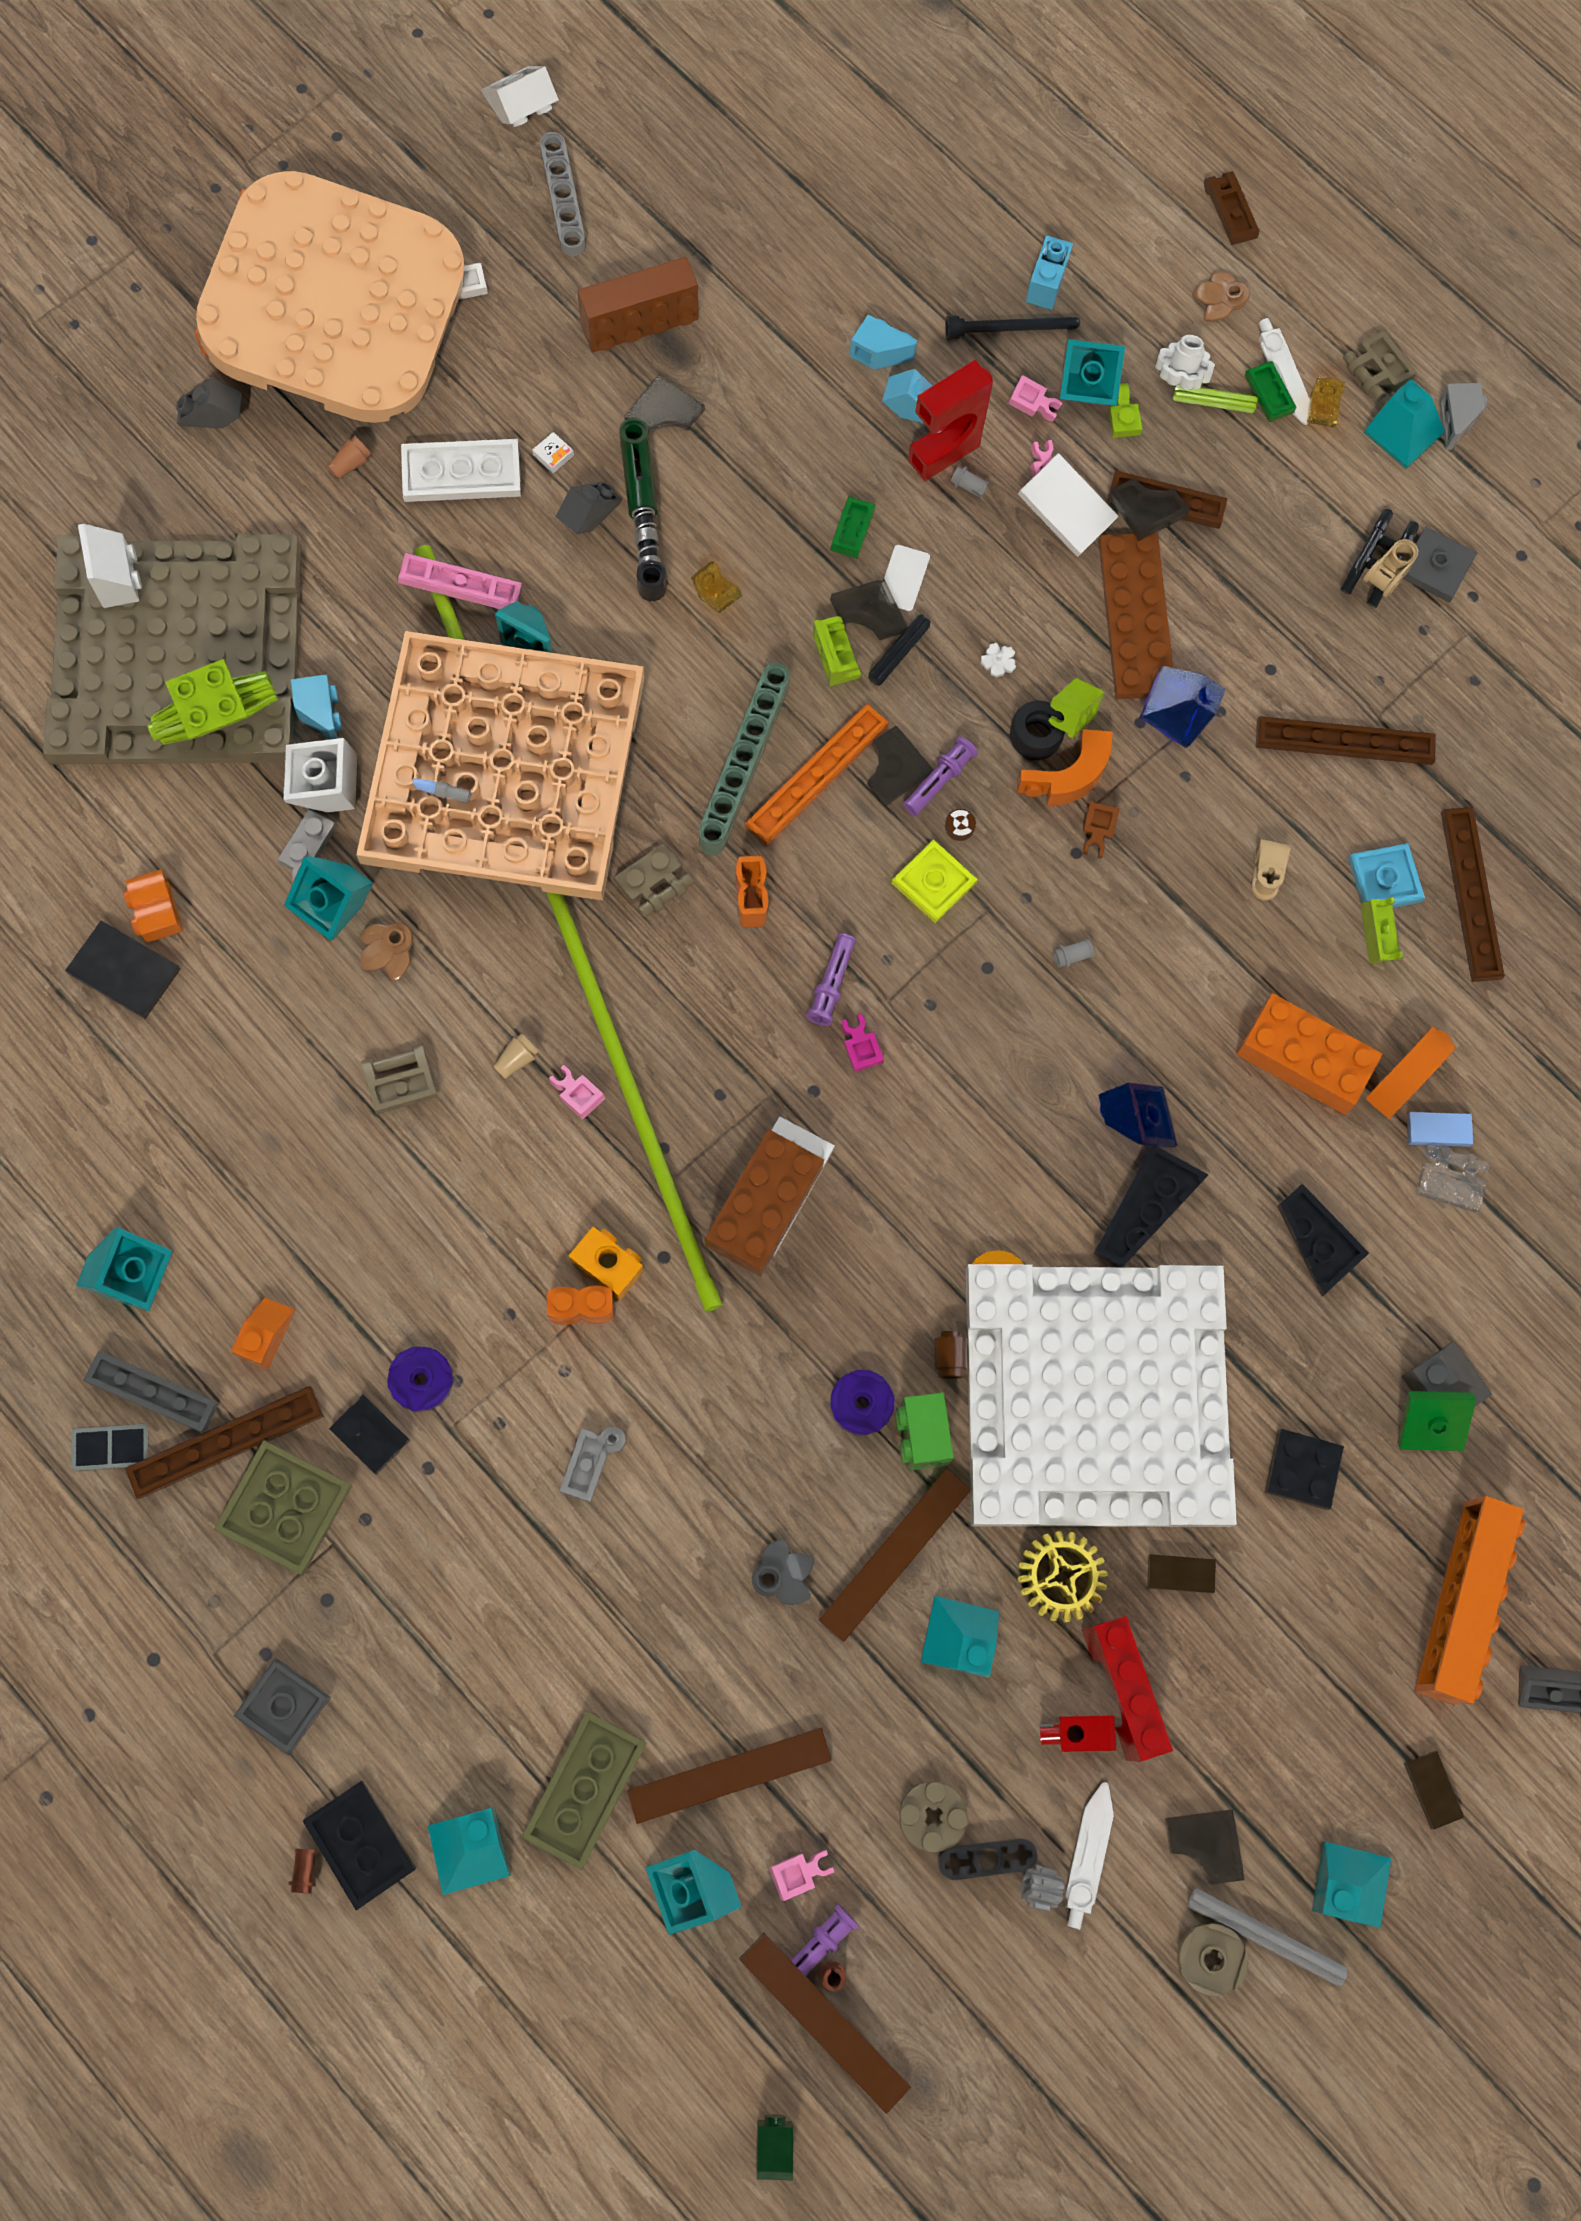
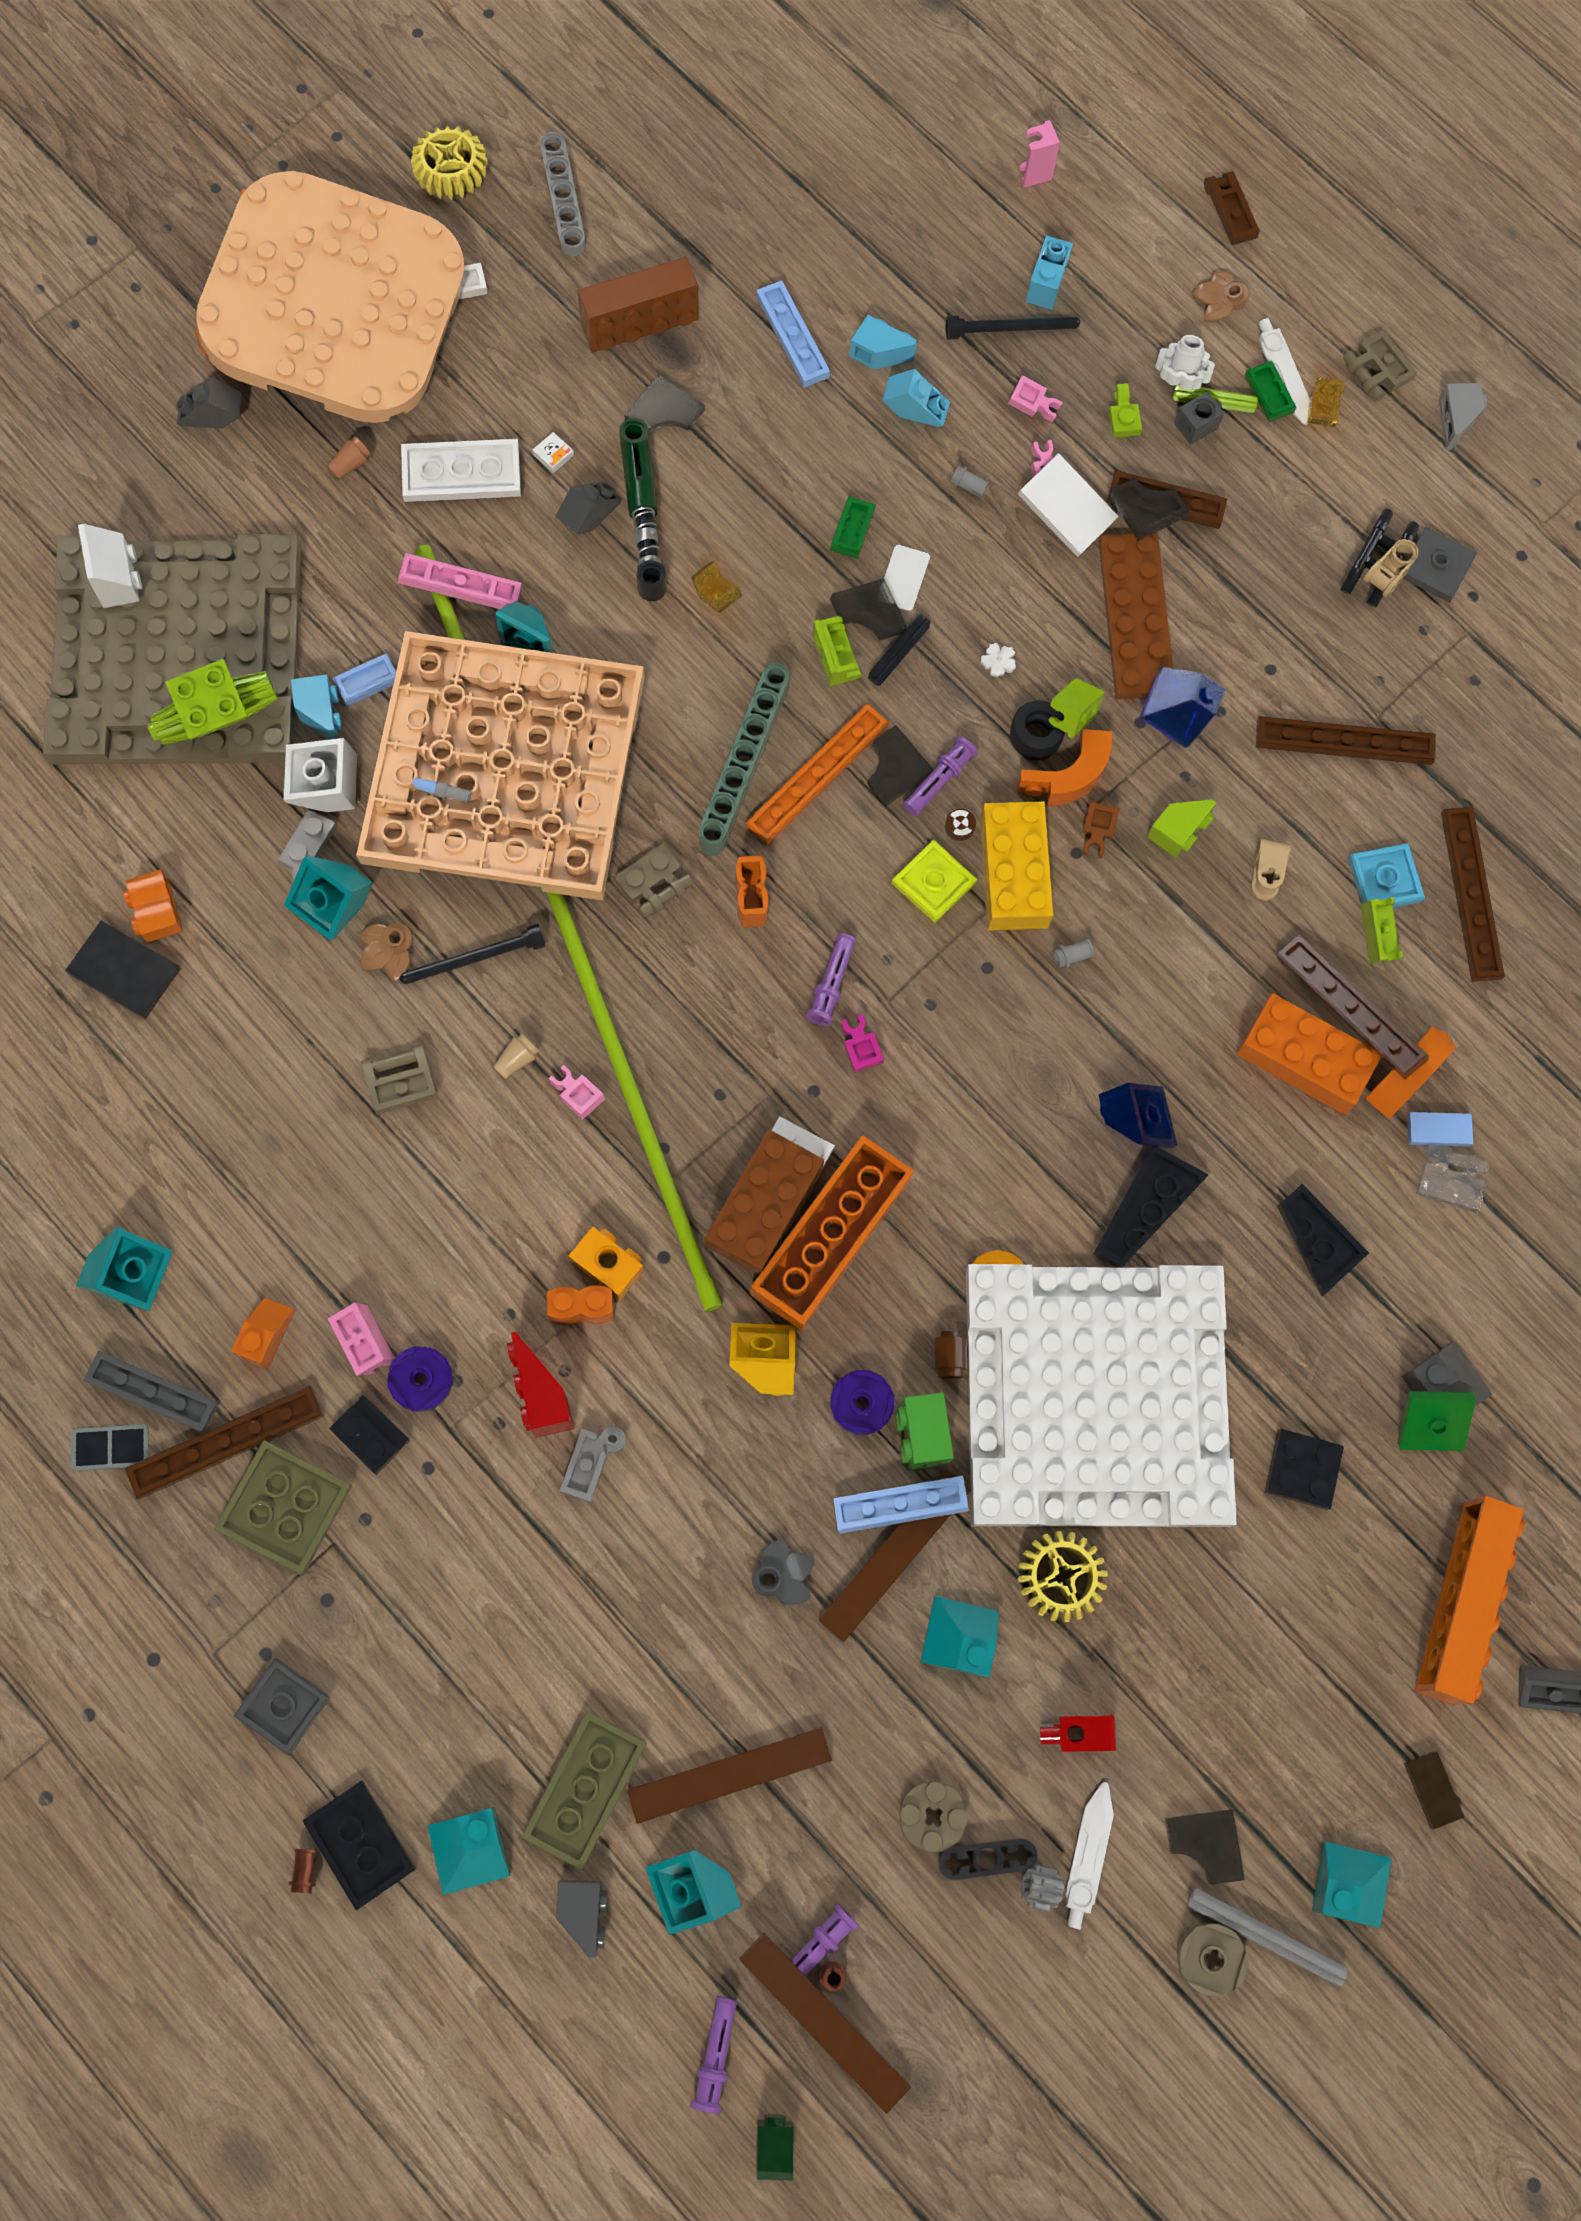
white slope [481,66,559,127] -> none
bright pink plate [769,1850,834,1901] -> none
red arch [908,360,993,481] -> none
teal slope [1060,339,1126,406] -> none
red arch [1082,1616,1173,1762] -> none
dark brown tile [1147,1554,1216,1594] -> none
teal slope [1364,379,1445,469] -> none
none -> bright pink hinge [328,1302,395,1376]
none -> light blue tile [333,653,396,707]
none -> black piece [400,923,546,984]
none -> light yellow gear [411,124,488,201]
none -> red slope [507,1332,574,1438]
none -> dark grey slope [556,1880,607,1957]
none -> medium lavender pin [690,1996,738,2114]
none -> yellow slope [729,1323,795,1396]
none -> orange brick [750,1135,915,1331]
none -> light blue plate [756,280,830,388]
none -> light blue plate [833,1476,969,1534]
none -> yellow brick [980,802,1053,930]
none -> bright pink hinge [1019,120,1060,188]
none -> lime slope [1147,799,1216,858]
none -> dark grey brick [1174,392,1224,445]
none -> reddish brown tile [1276,934,1429,1080]

